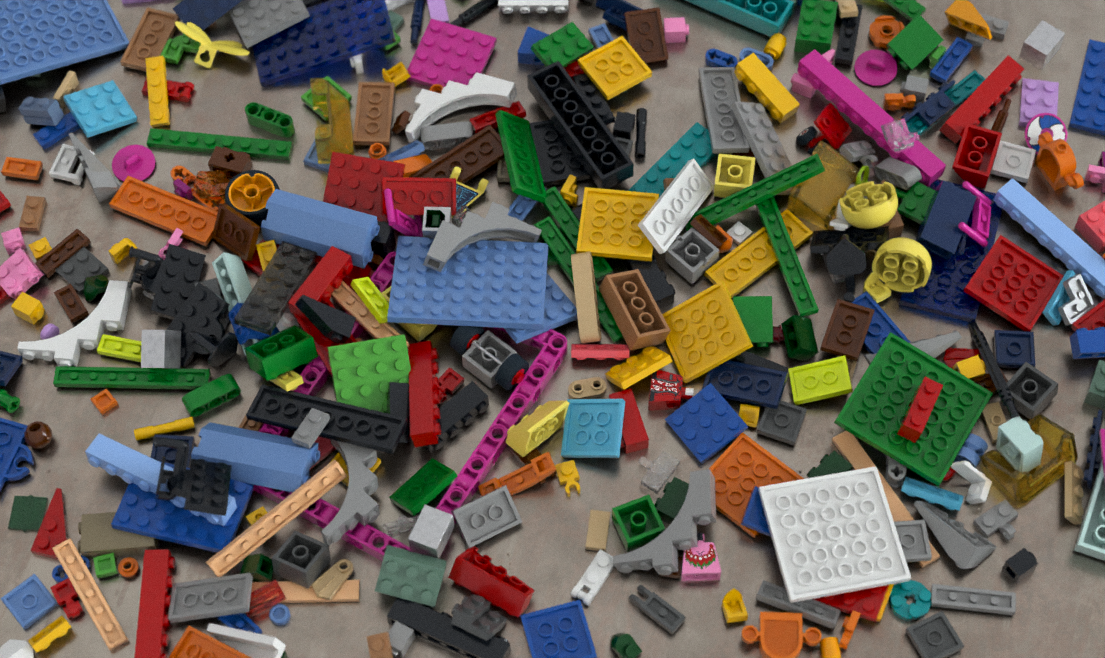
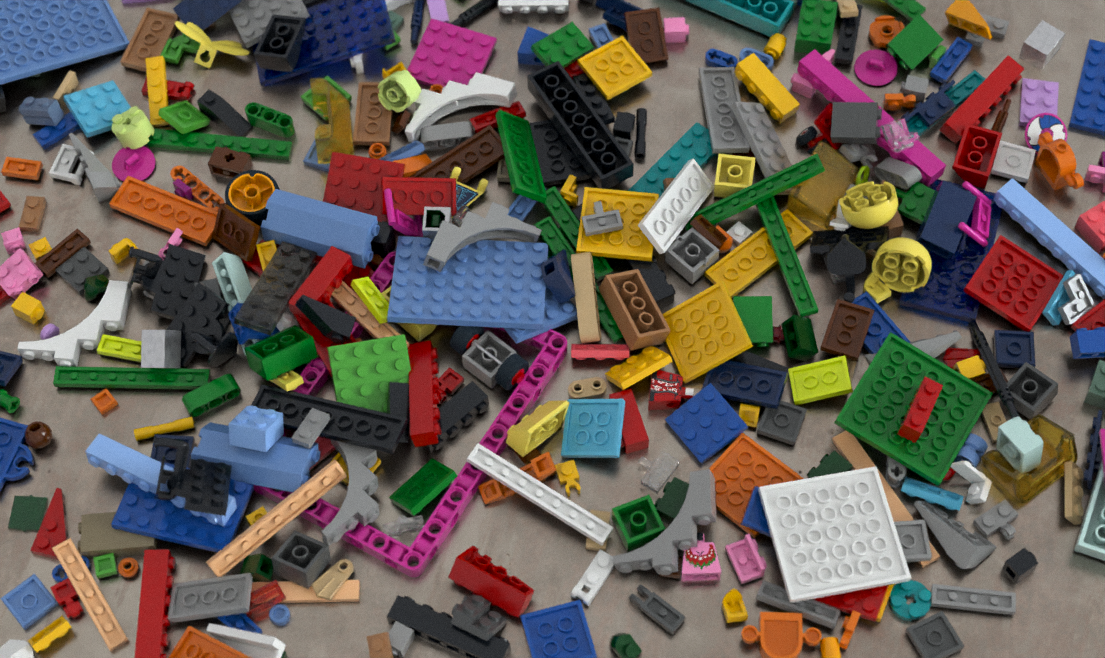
reddish brown plate [54,283,89,323] -> none
clear orange plate [194,170,230,201] -> none
sand green brick [375,545,447,607] -> none
flat silver piece [408,505,455,559] -> none
light grey plate [451,485,522,548] -> none
none -> yellowish green brick [112,106,155,150]
none -> bright green plate [158,100,210,134]
none -> black slope [197,89,253,137]
none -> light blue brick [229,406,284,452]
none -> black slope [254,14,306,72]
none -> yellowish green brick [378,70,421,112]
none -> white plate [467,443,613,546]
none -> dark blue slope [540,249,576,304]
none -> light grey plate [582,201,623,236]
none -> bright pink bracket [725,534,767,584]
none -> dark grey brick [831,102,882,144]

